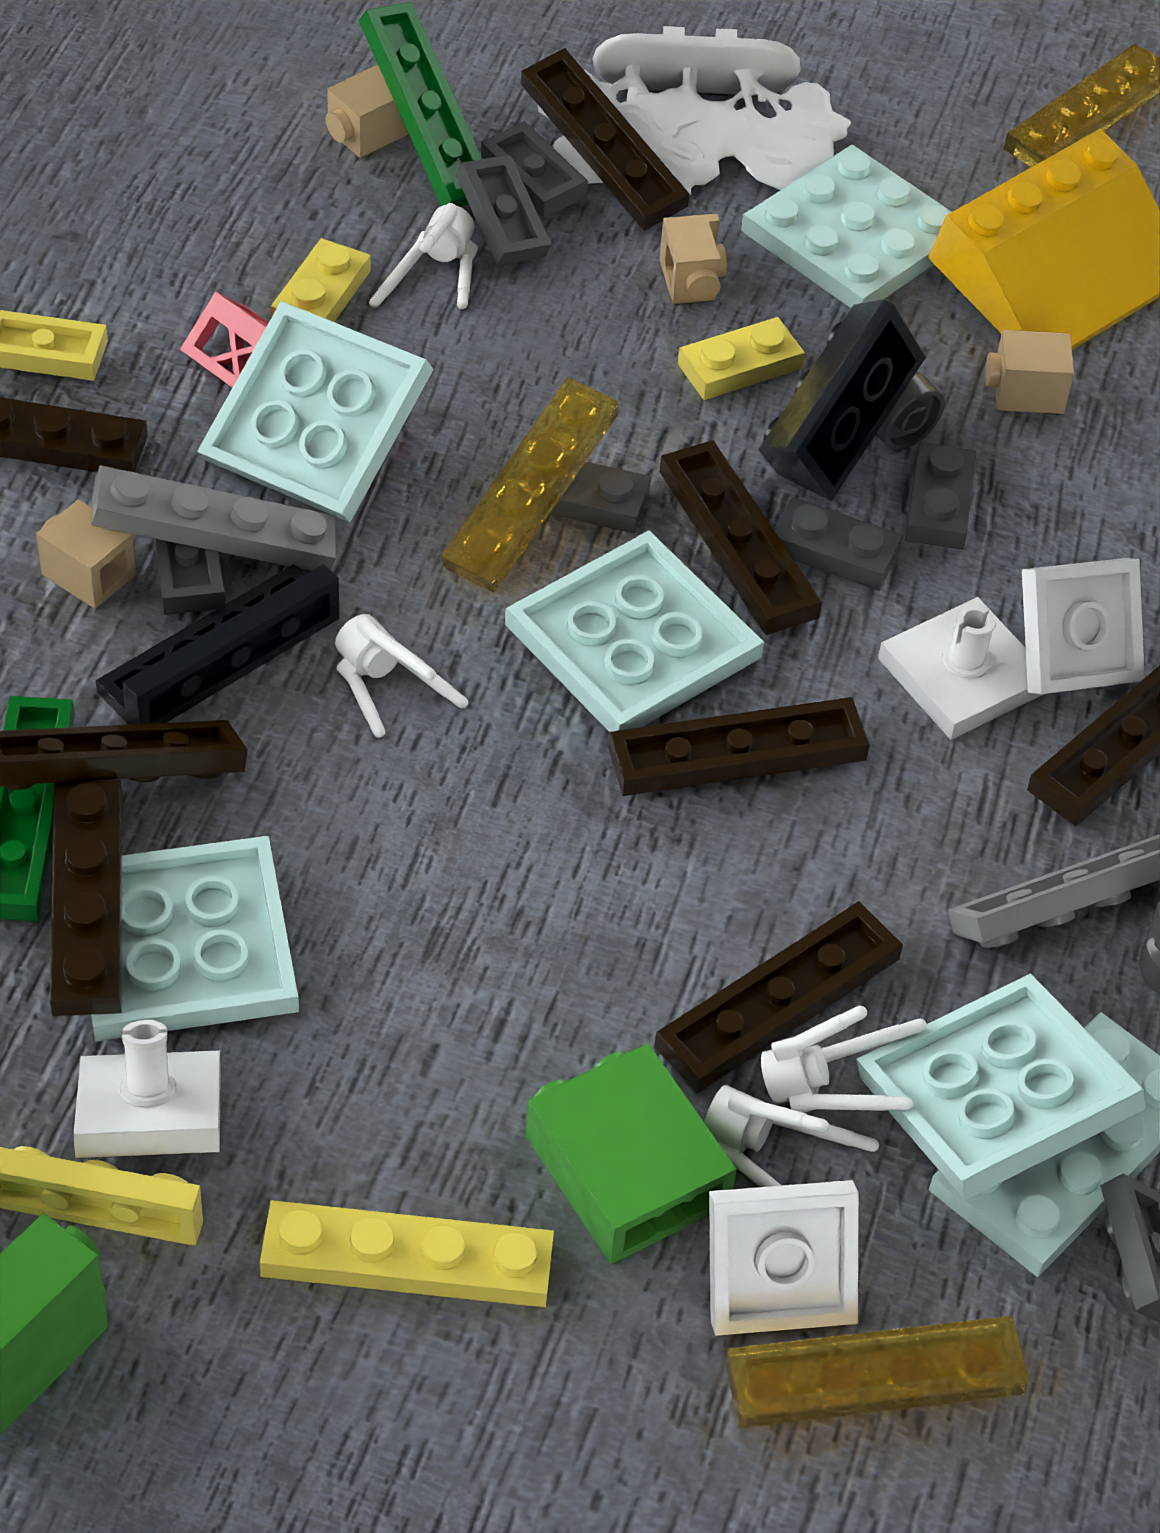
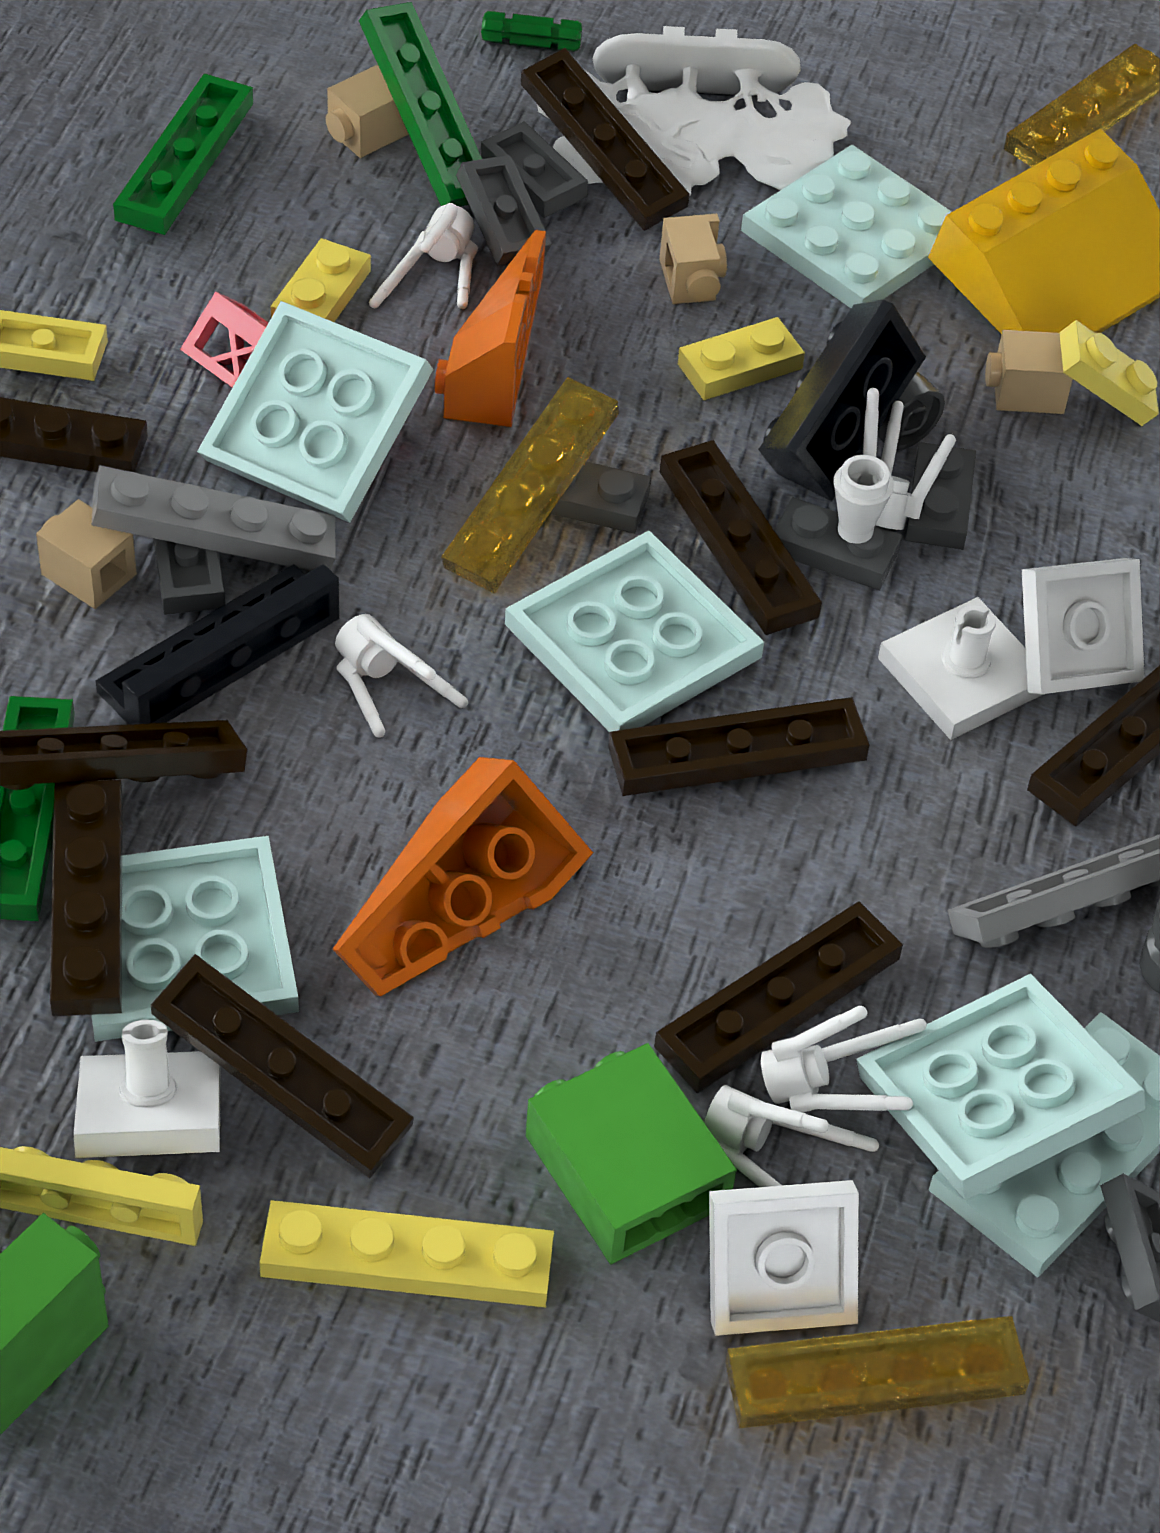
none -> green plate [113,74,253,235]
none -> dark brown plate [151,954,414,1179]
none -> orange wedge [333,757,594,997]
none -> orange wedge [435,230,546,427]
none -> green axle [481,11,582,52]
none -> white cone [834,455,894,544]
none -> white plant [863,388,956,530]
none -> light yellow plate [1059,320,1159,426]

